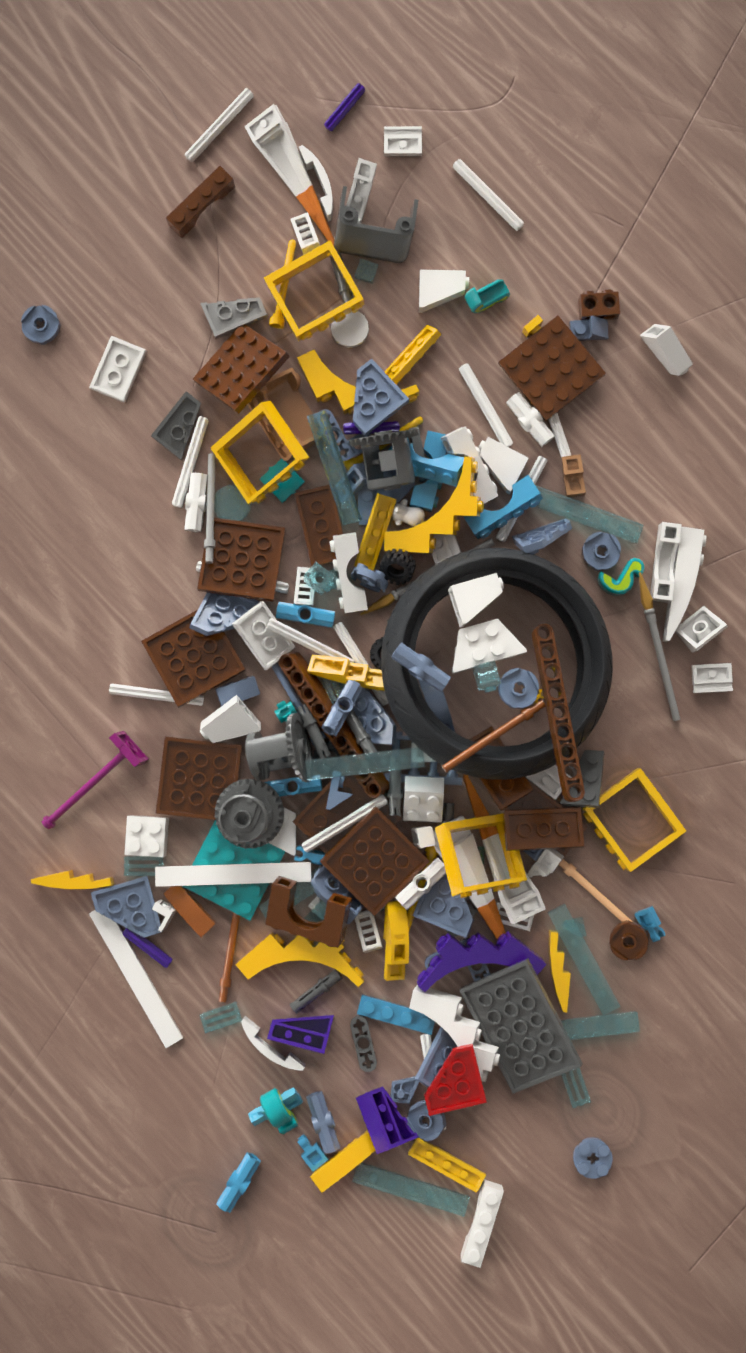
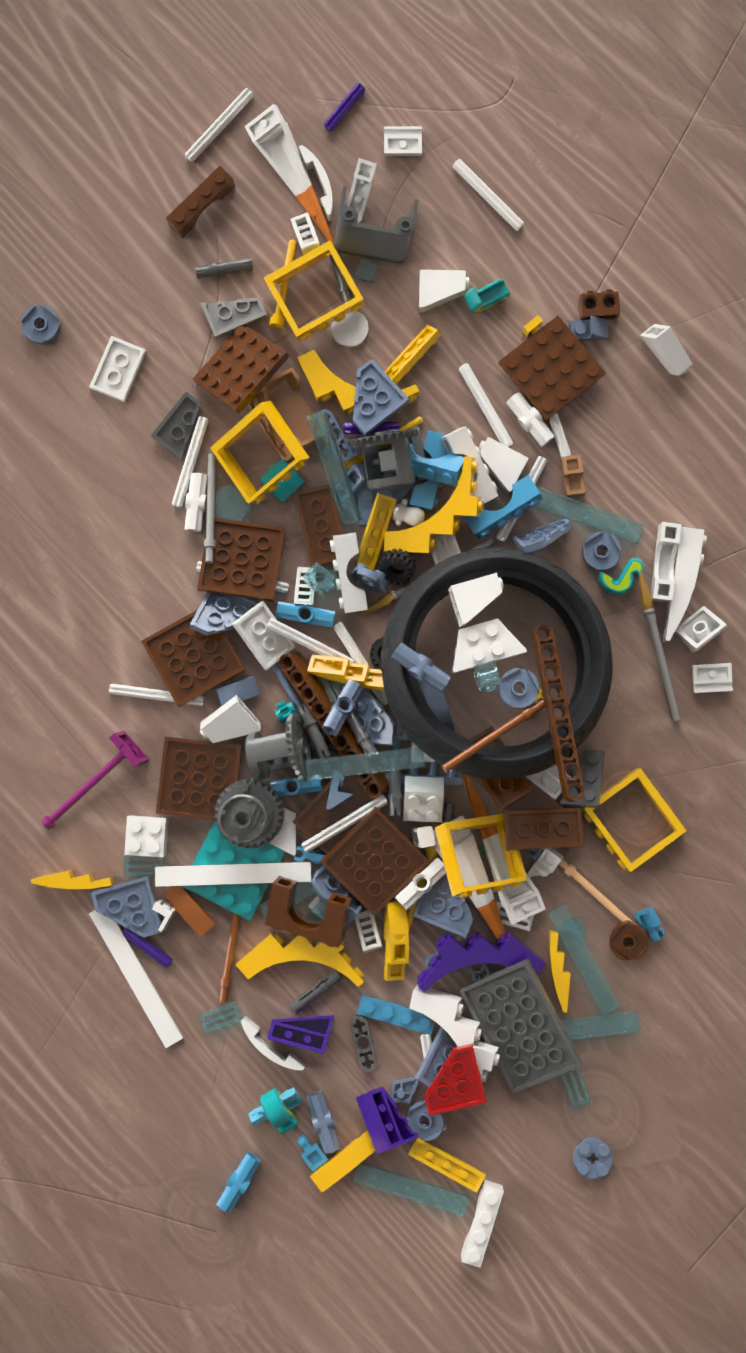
none -> dark grey pin [195,257,253,279]

